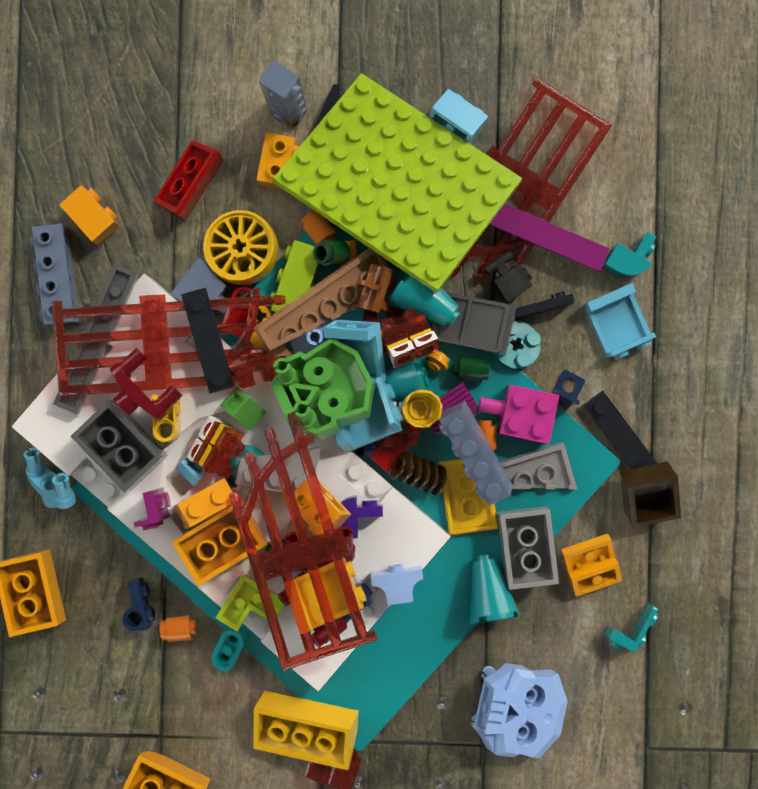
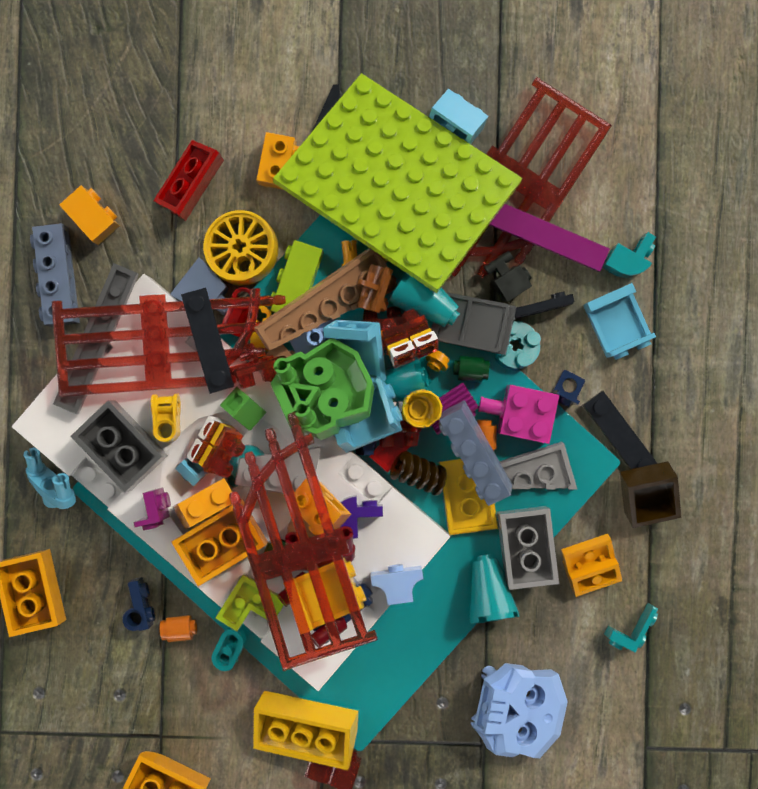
dark red connector [110,347,183,421] -> none
sand blue brick [259,60,307,126] -> none
orange brick [301,210,337,245] -> none
dark green brick [313,240,350,266] -> none

